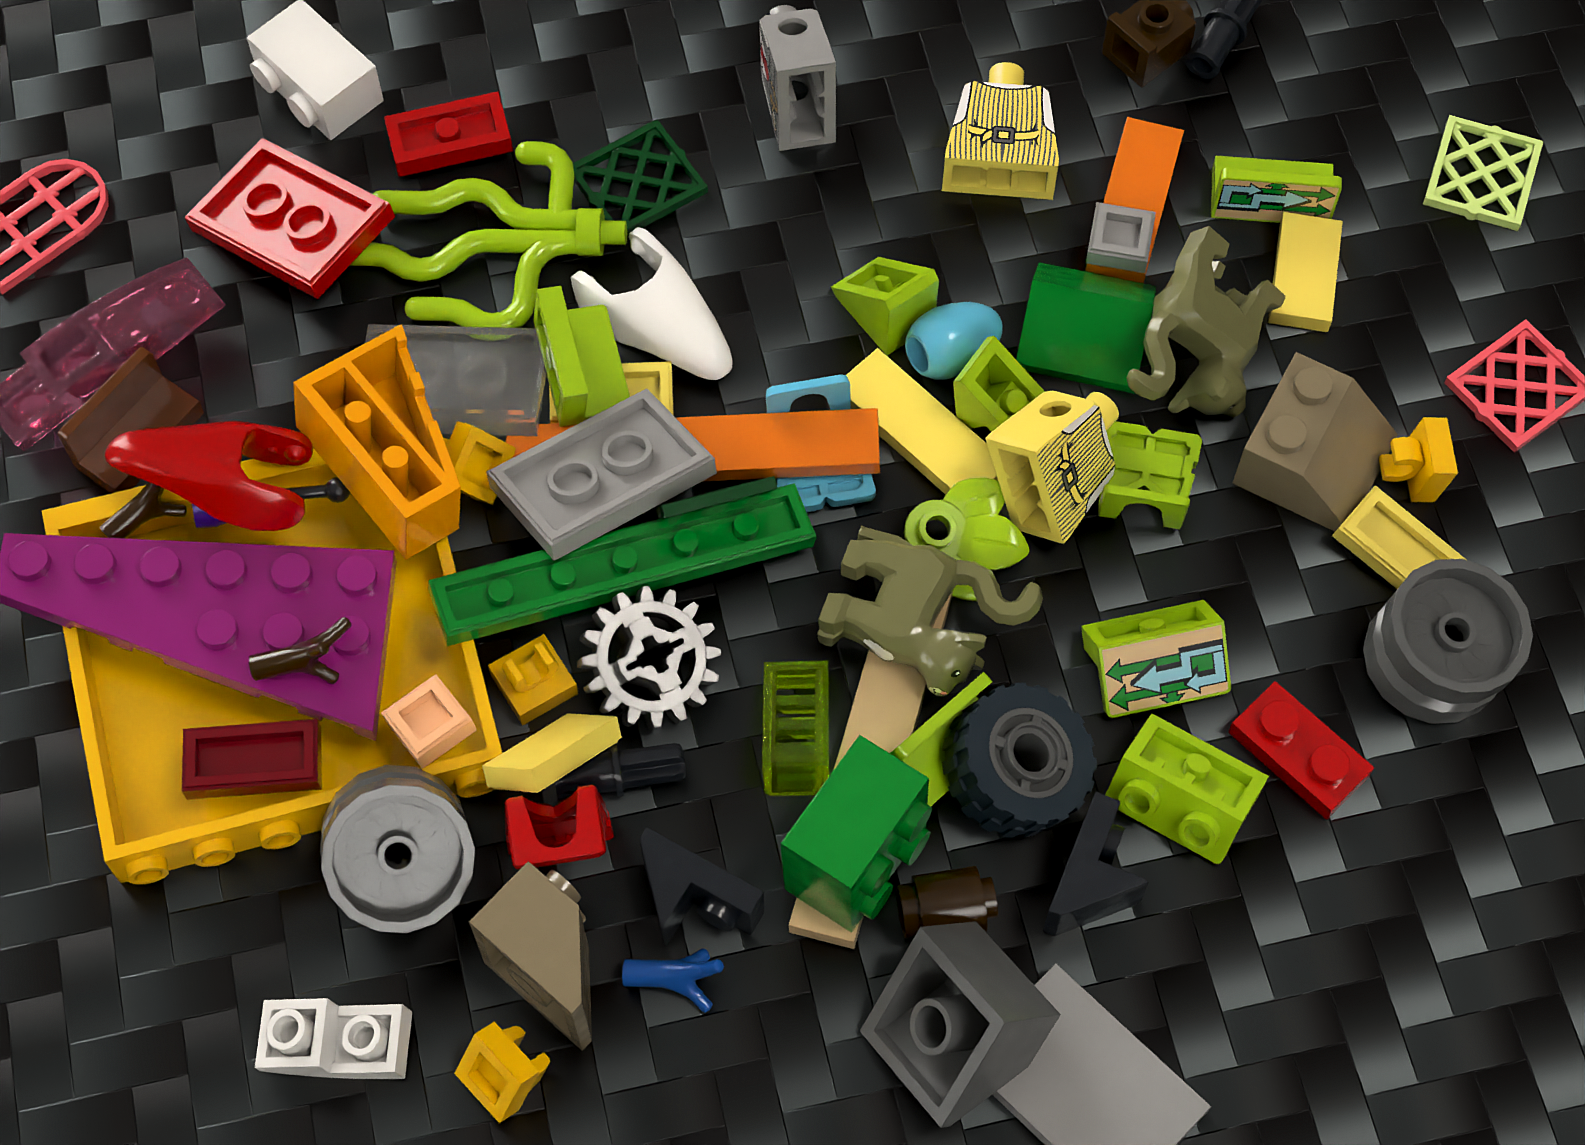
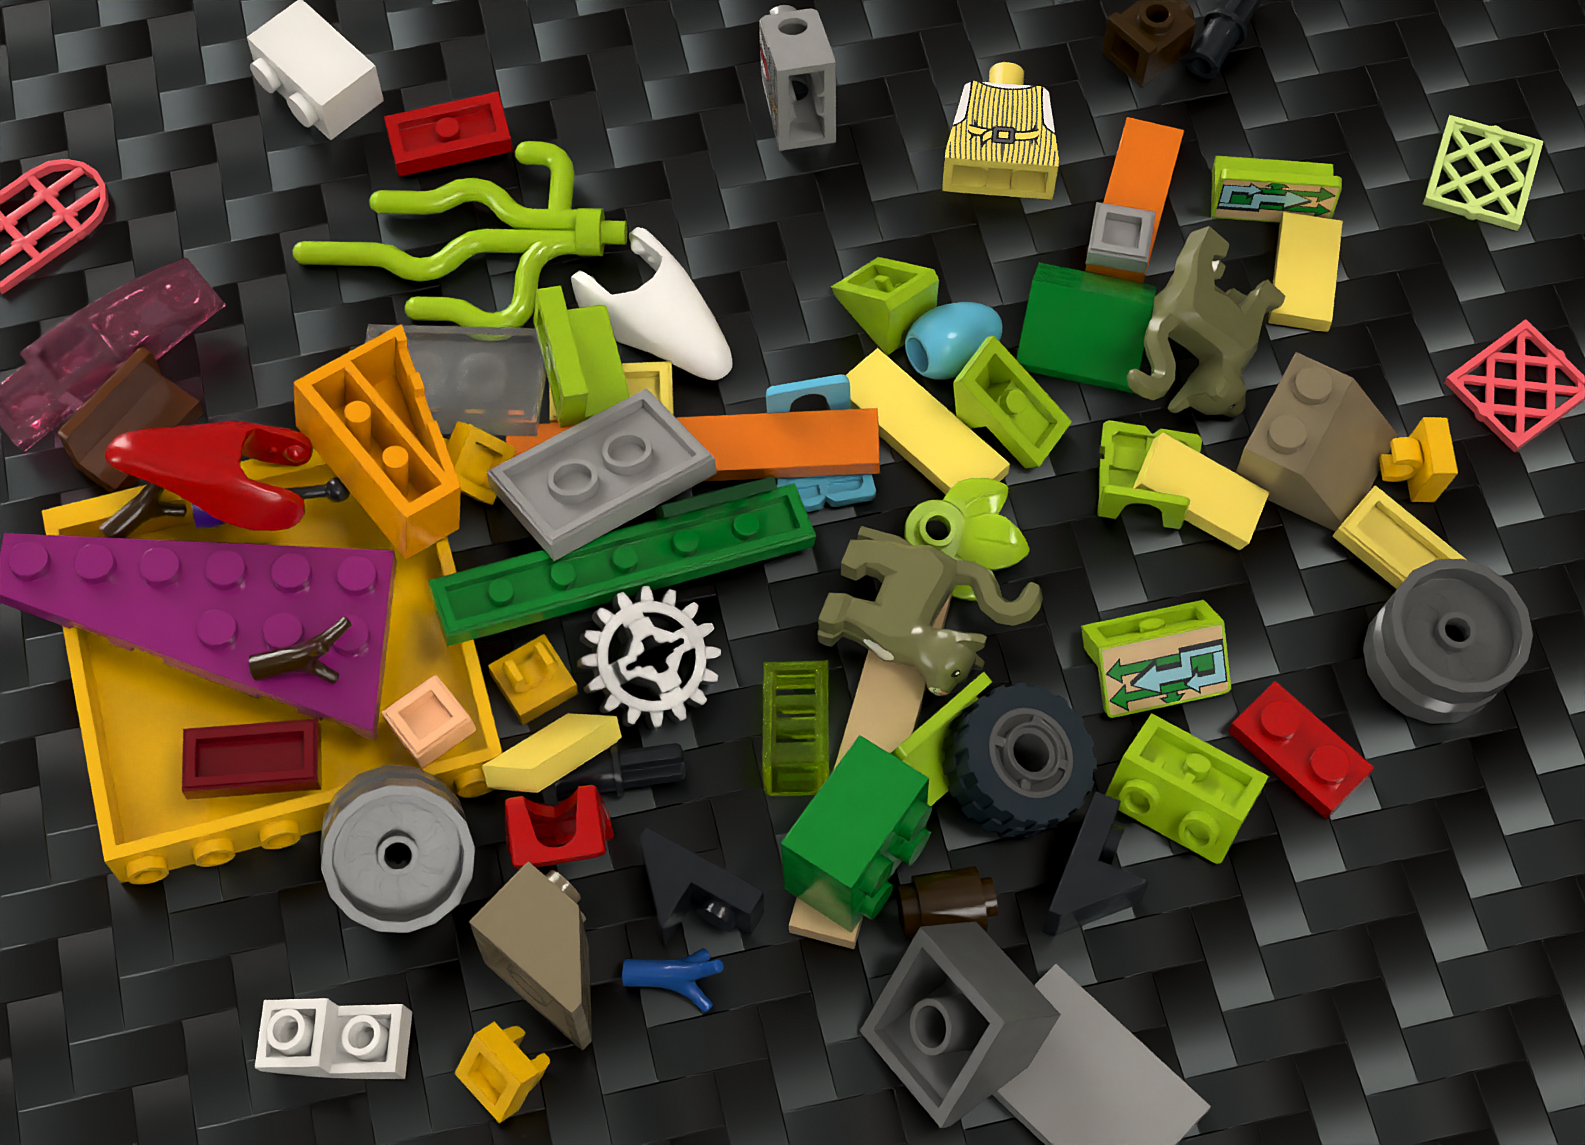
tile [184,138,395,299] -> none
dark green window [573,119,708,236] -> none
light yellow torso [985,390,1119,544] -> none
none -> light yellow tile [1133,432,1269,550]

